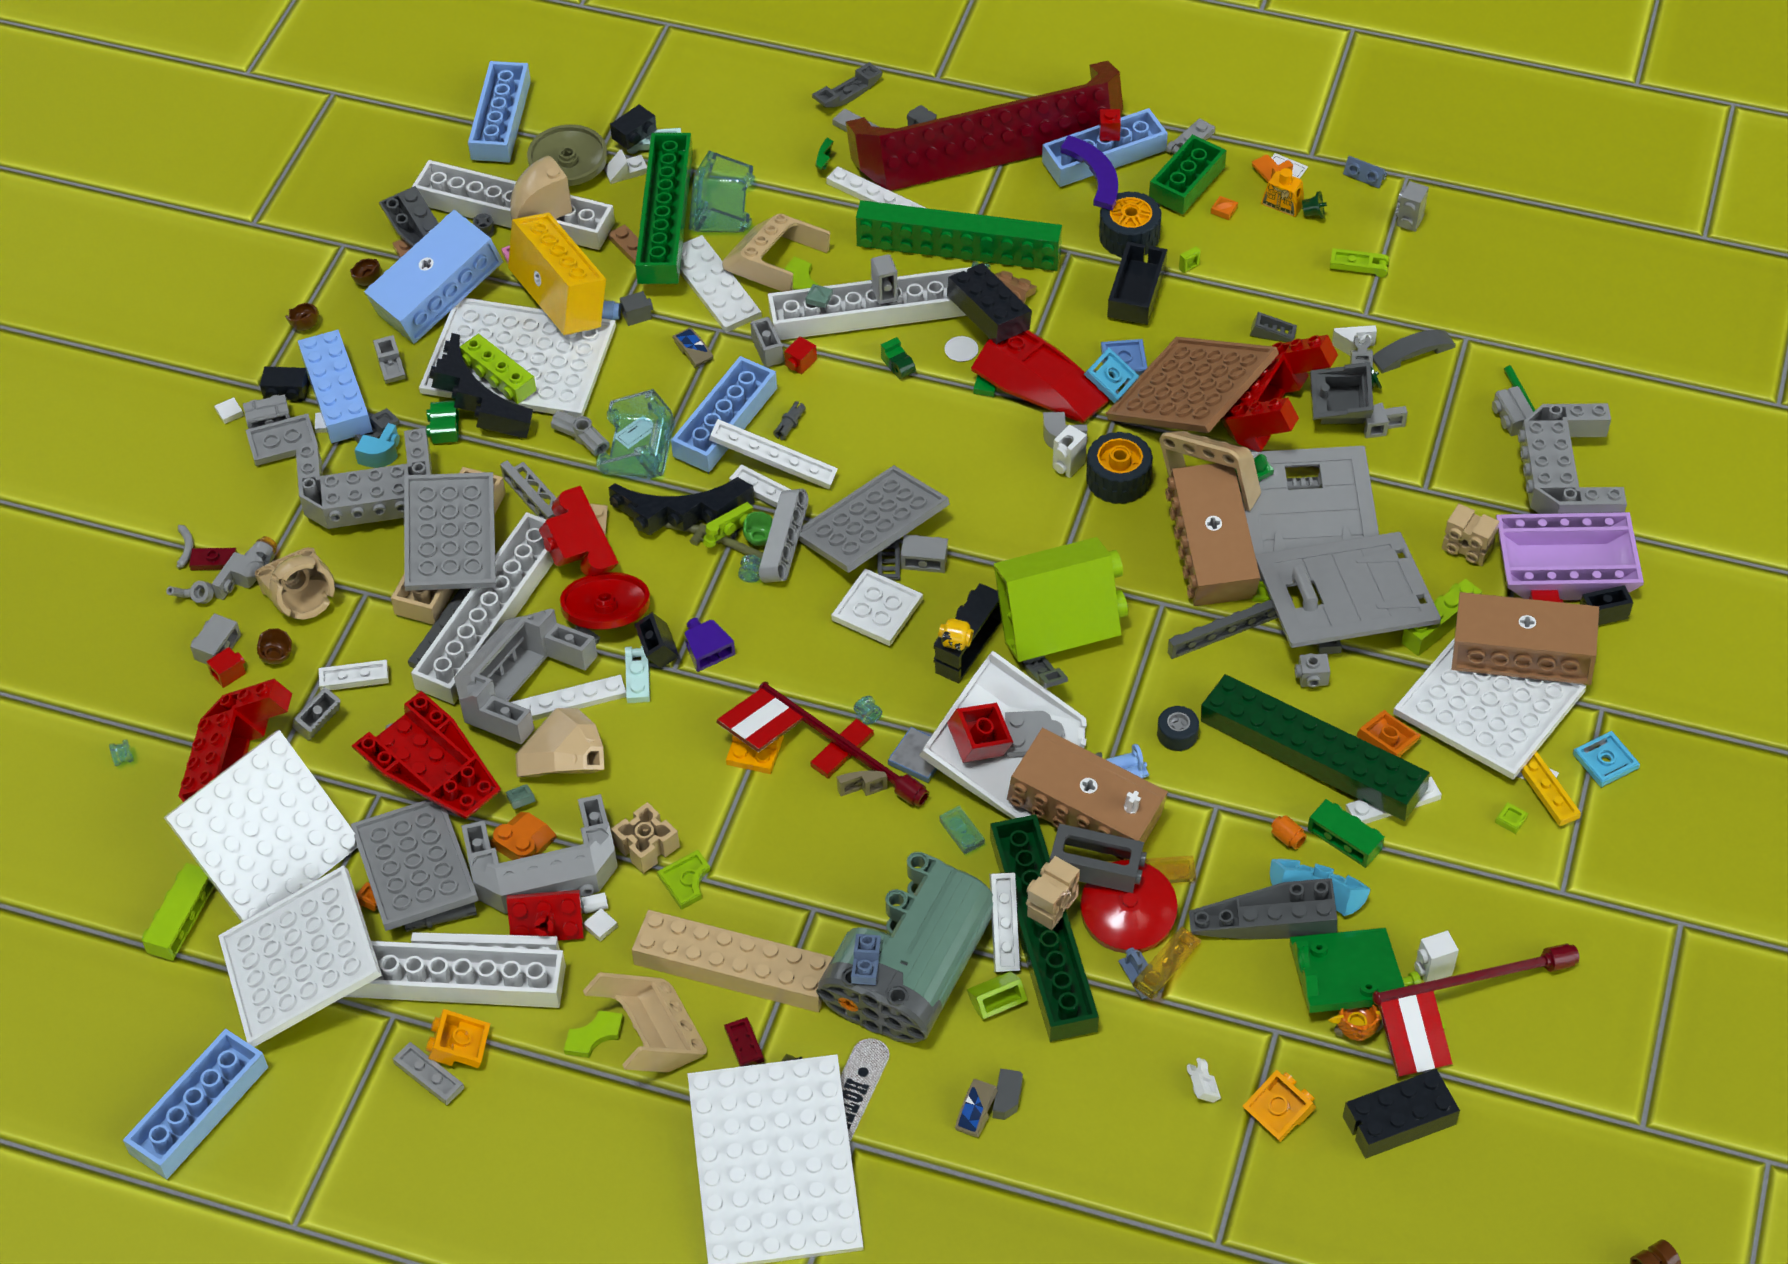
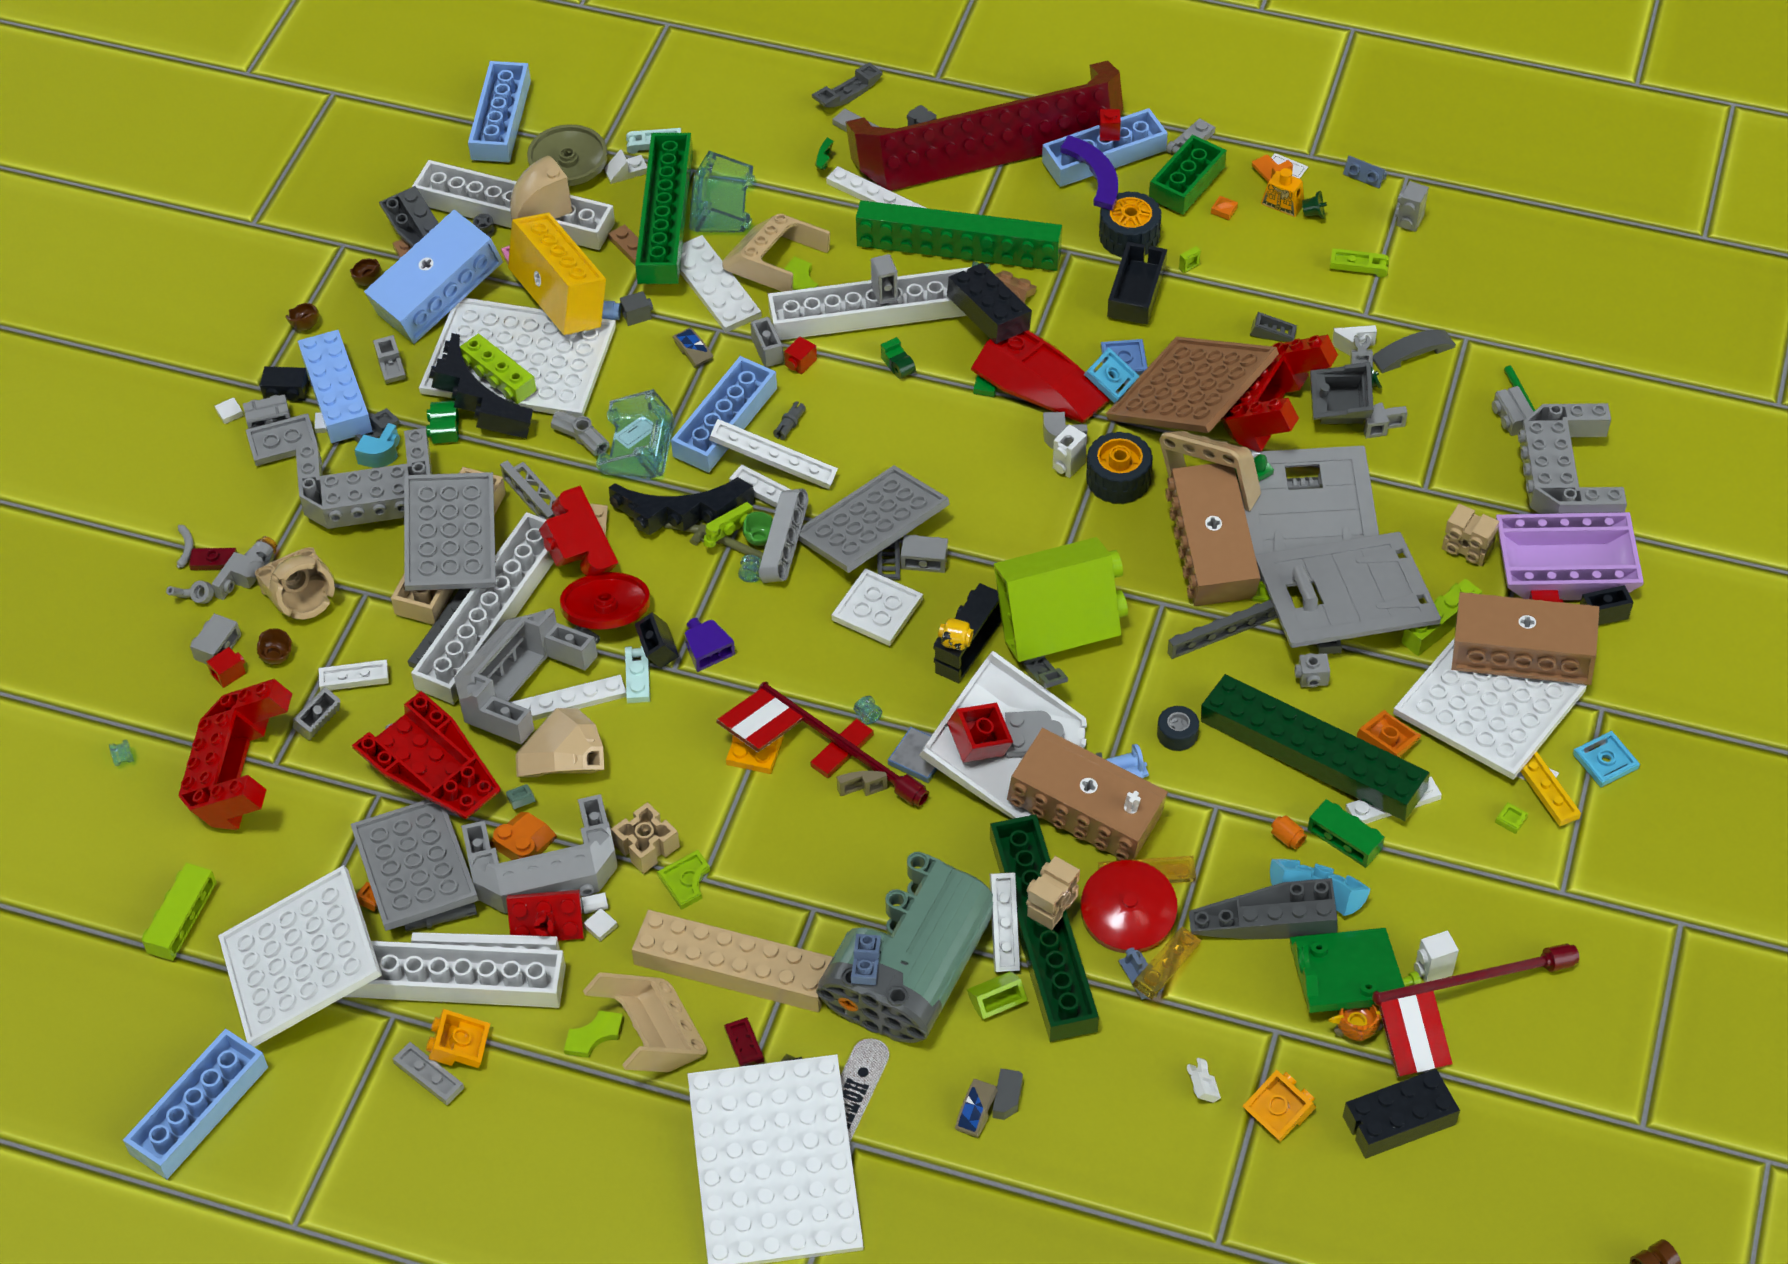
white plate [164,730,358,922] -> none
black brick [610,104,657,150] -> none
sand green tile [805,284,833,308] -> none
clear light blue plate [939,806,985,855] -> none
white sticker [945,336,978,362] -> none
dark grey piece [1049,823,1147,893] -> none

